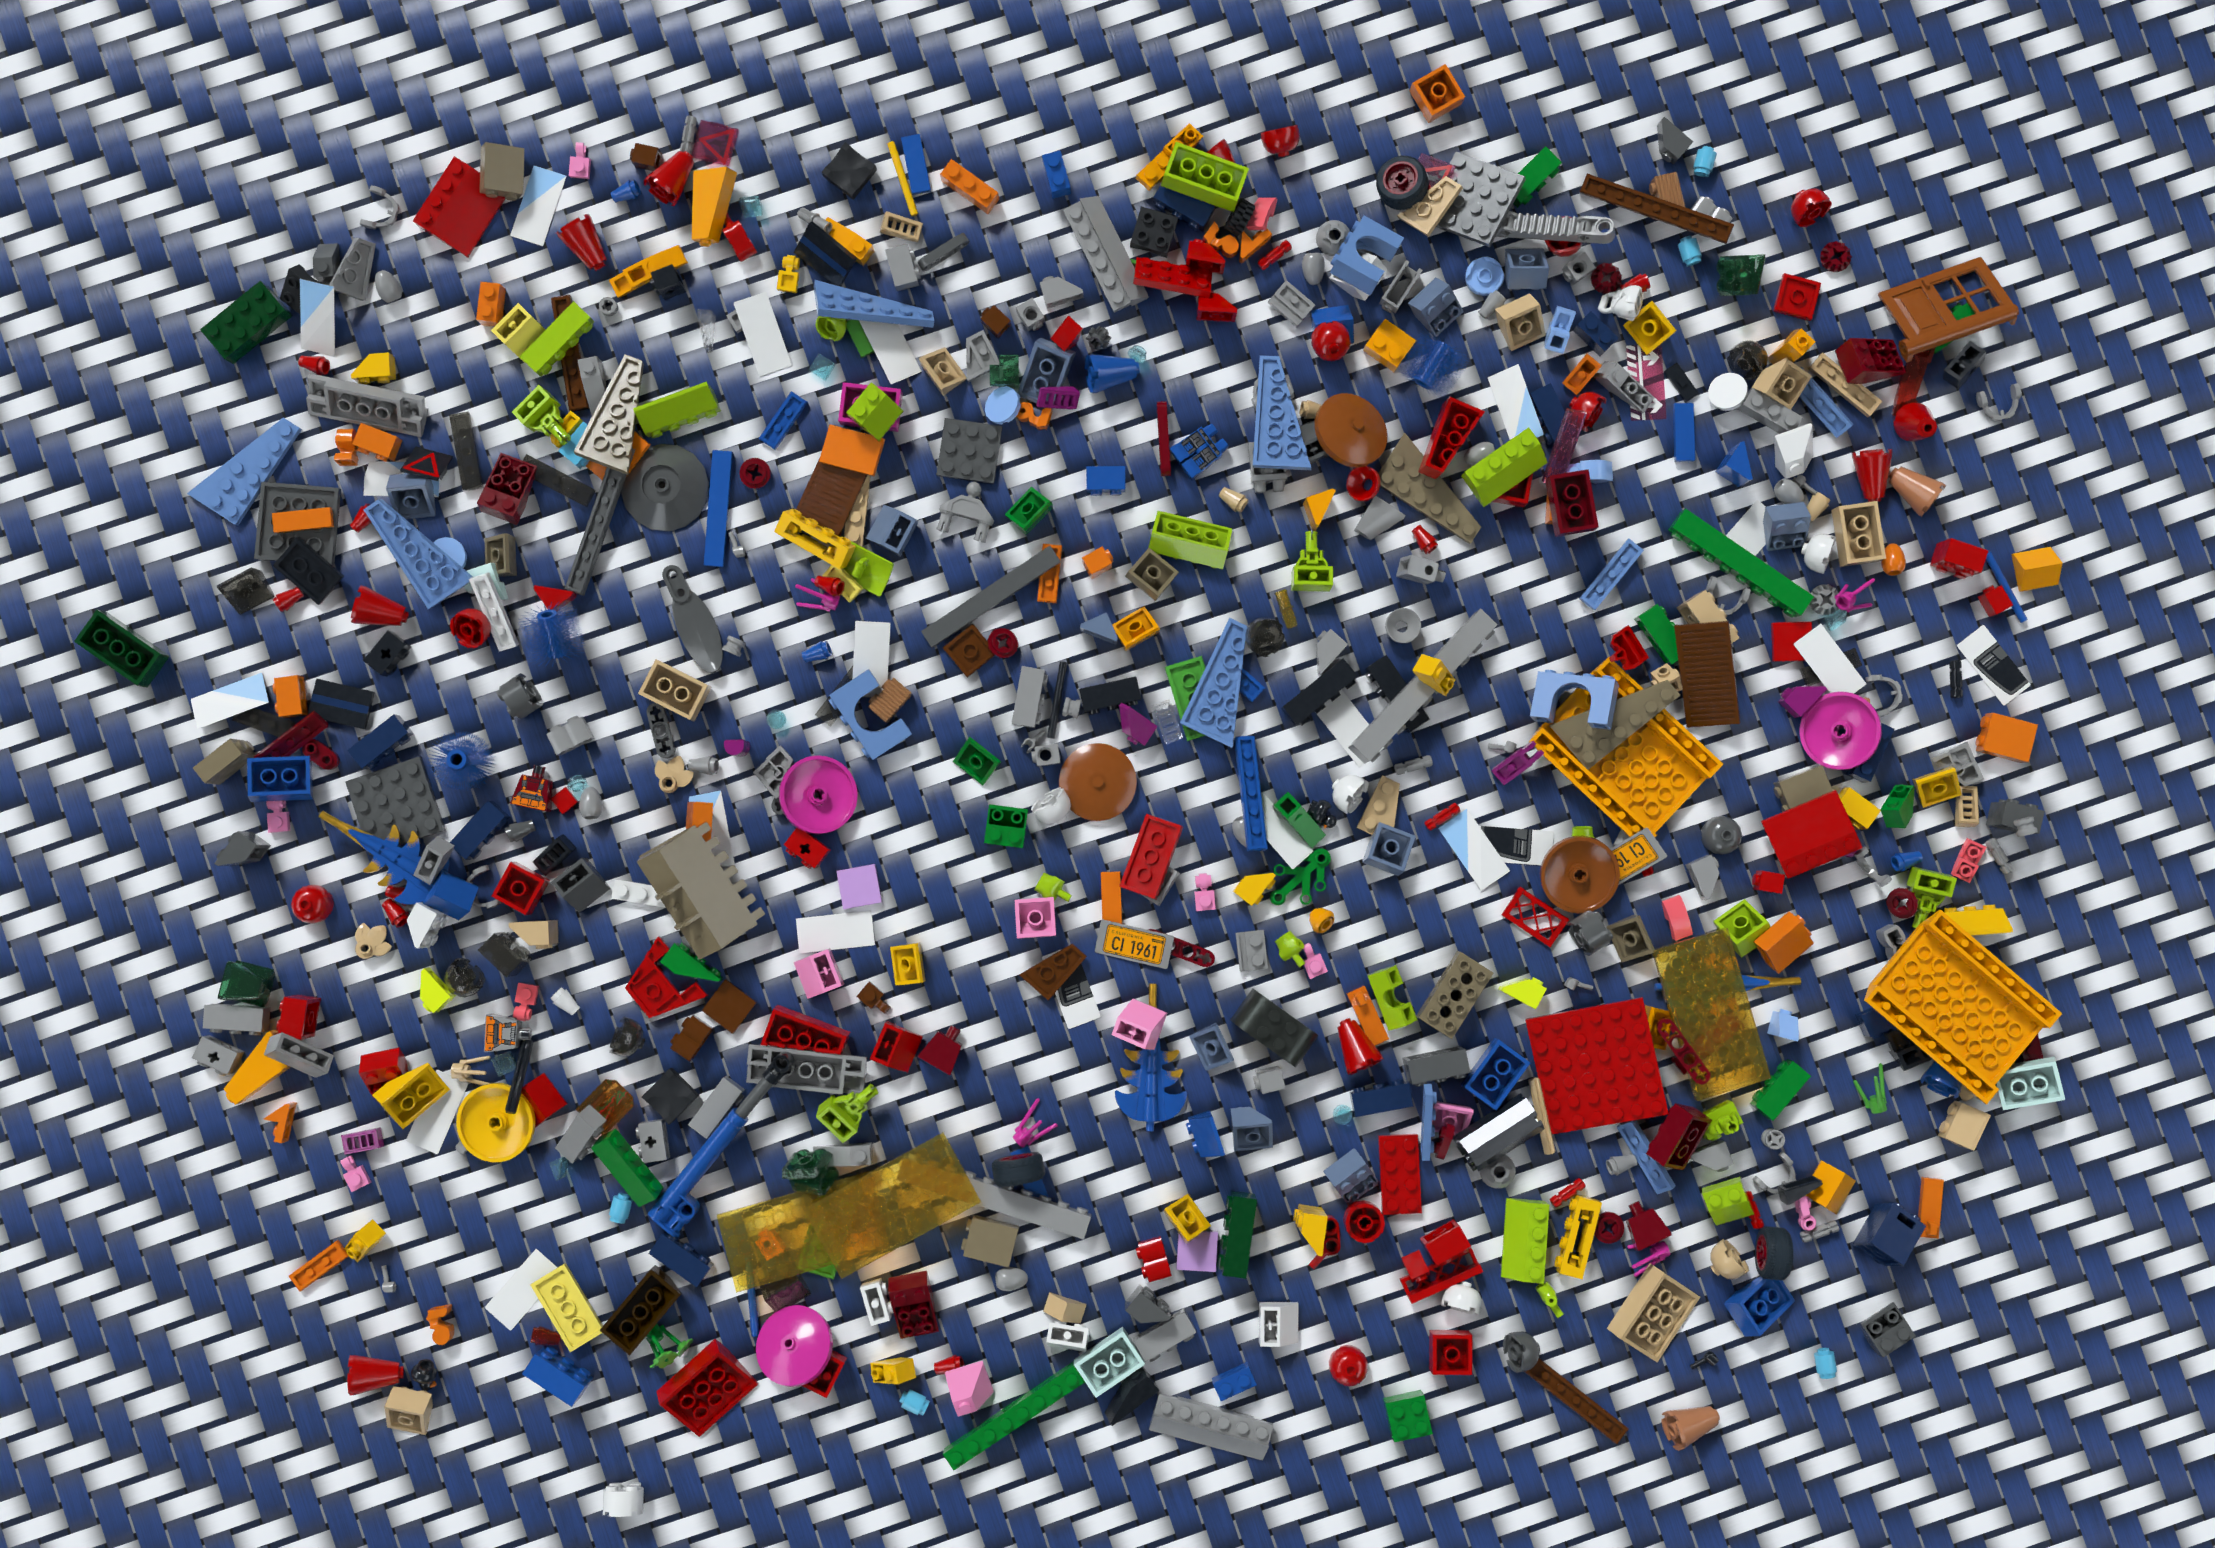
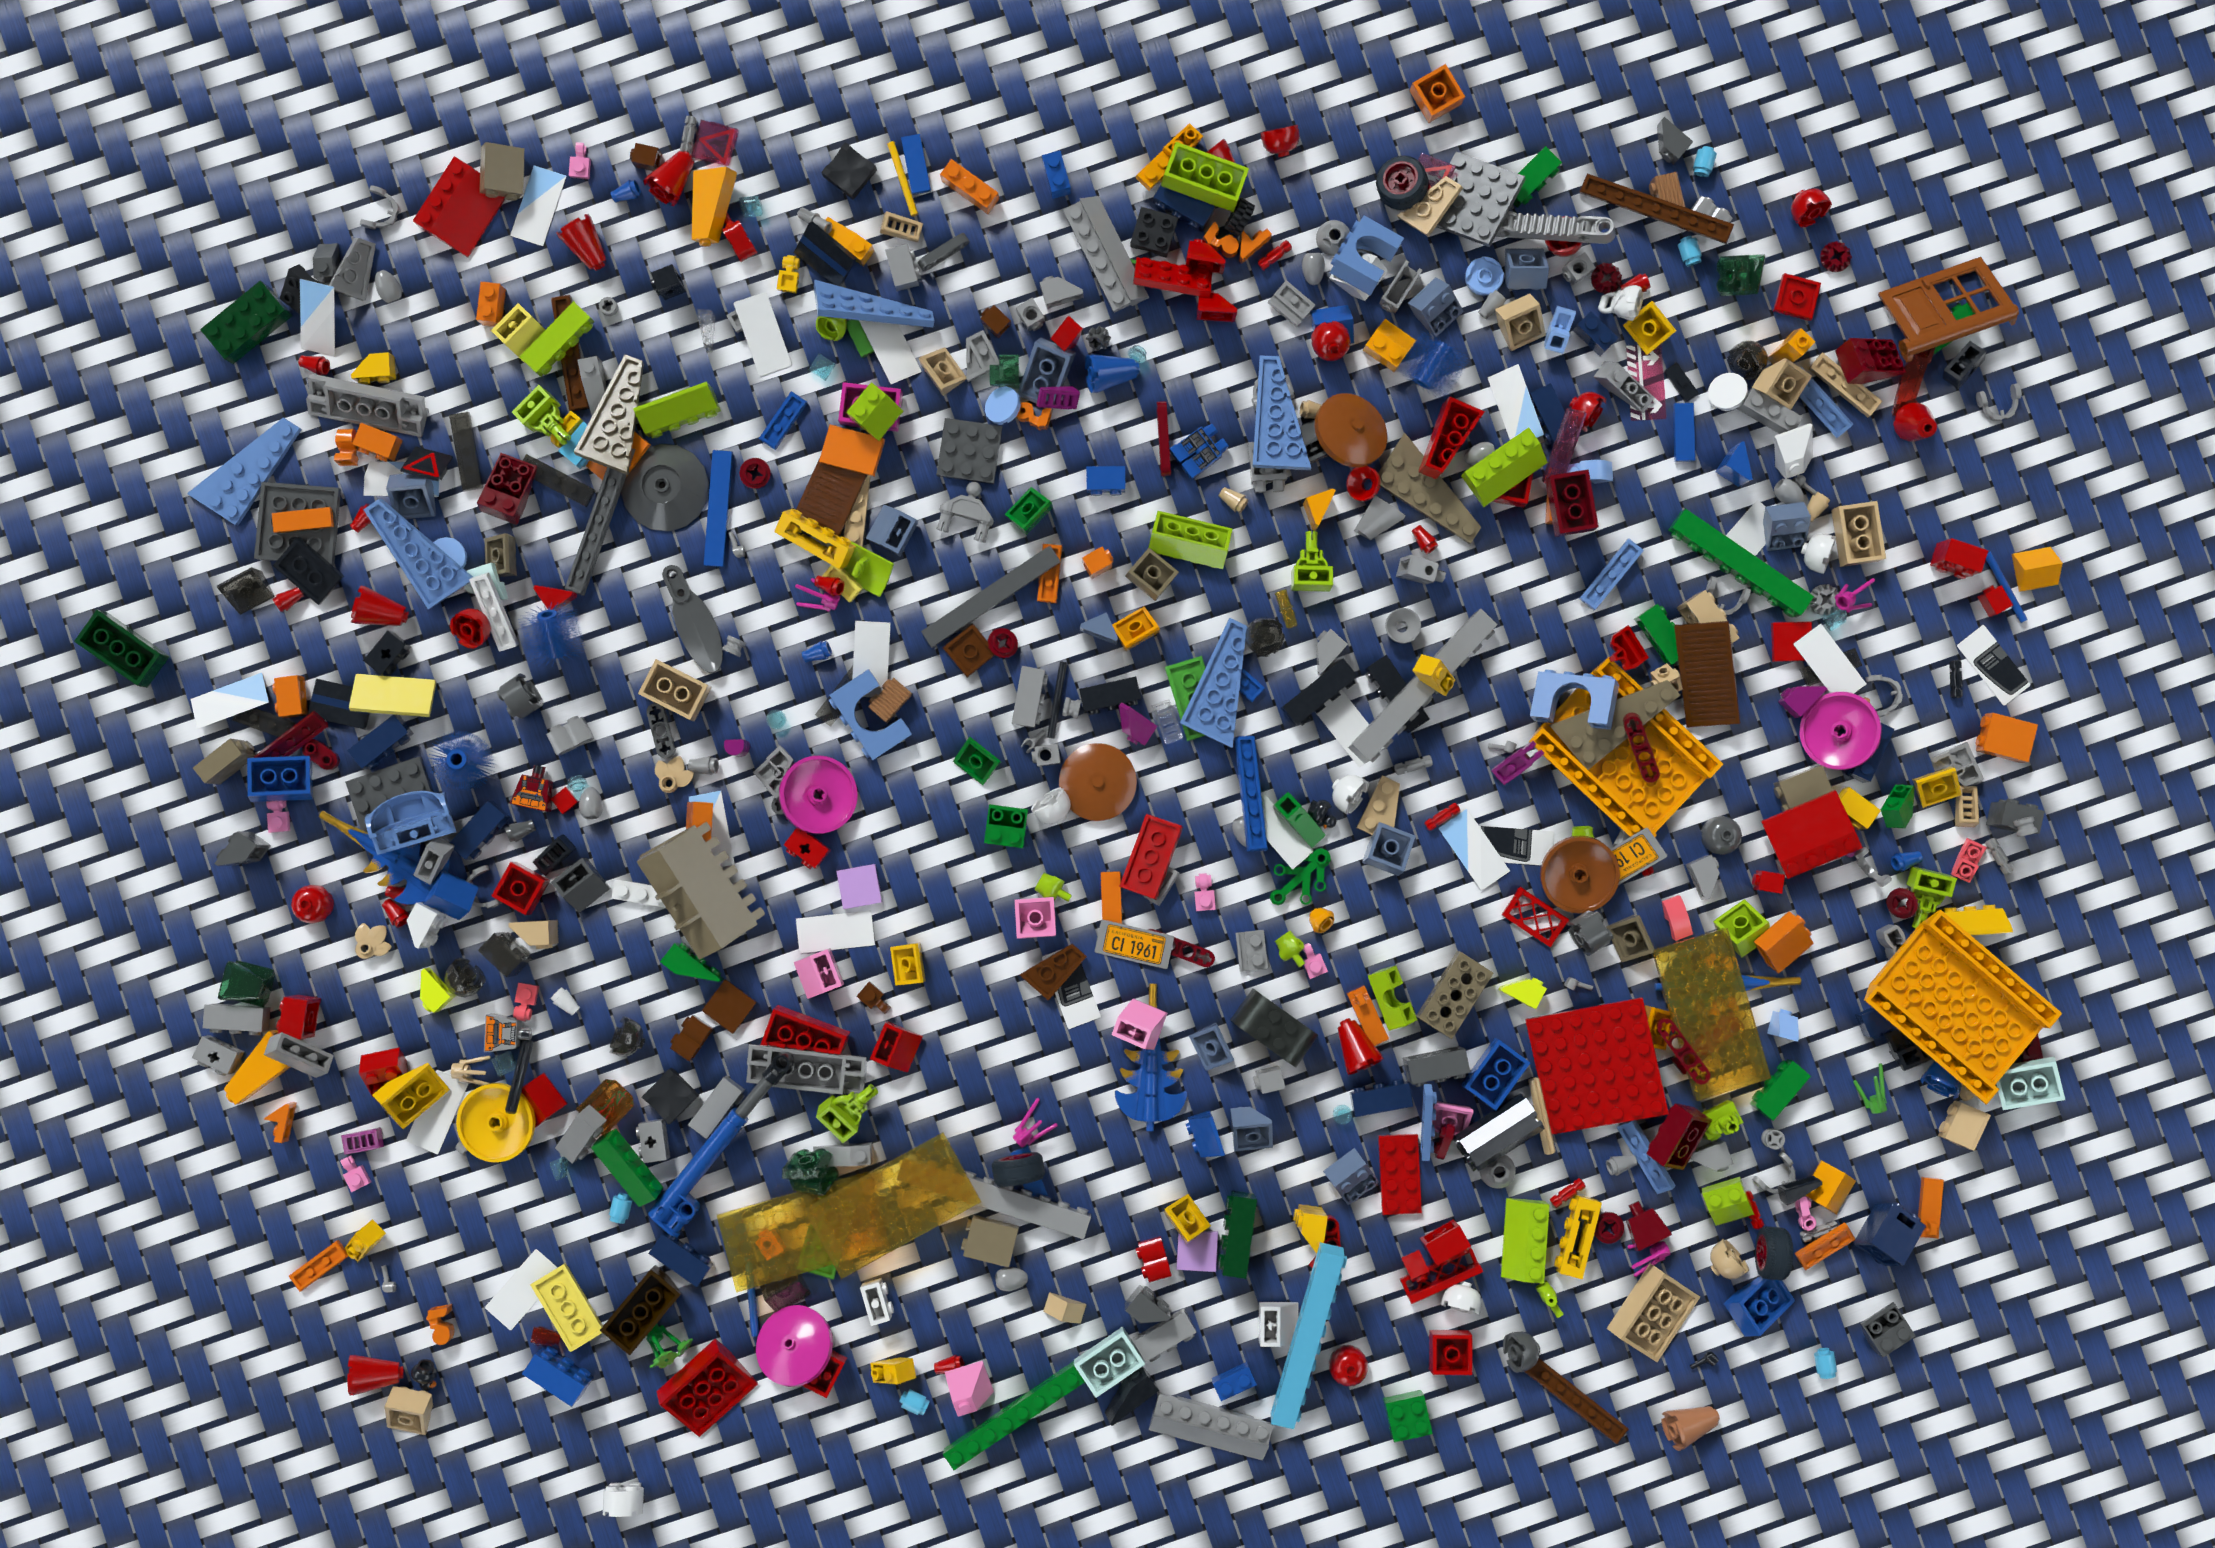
light orange slope [609,245,688,298] -> none
red wing [625,936,708,1018] -> none
dark red slope [888,1271,939,1339] -> none
dark red torso [918,1025,962,1075] -> none
white brick [1046,1321,1089,1352] -> none
yellow slope [1233,873,1276,906] -> none
coral slope [1246,198,1278,230] -> none
red brick [1343,1200,1385,1243] -> none
orange slope [1562,354,1602,395] -> none
red cone [1852,449,1893,502] -> none
orange animal [1881,543,1906,576] -> none
nougat cone [1888,466,1947,517] -> none
none -> light yellow tile [349,674,436,717]
none -> medium blue piece [365,791,456,855]
none -> medium azure brick [1270,1242,1347,1429]
none -> dark red beam [1623,712,1660,783]
none -> orange tile [1794,1222,1856,1270]

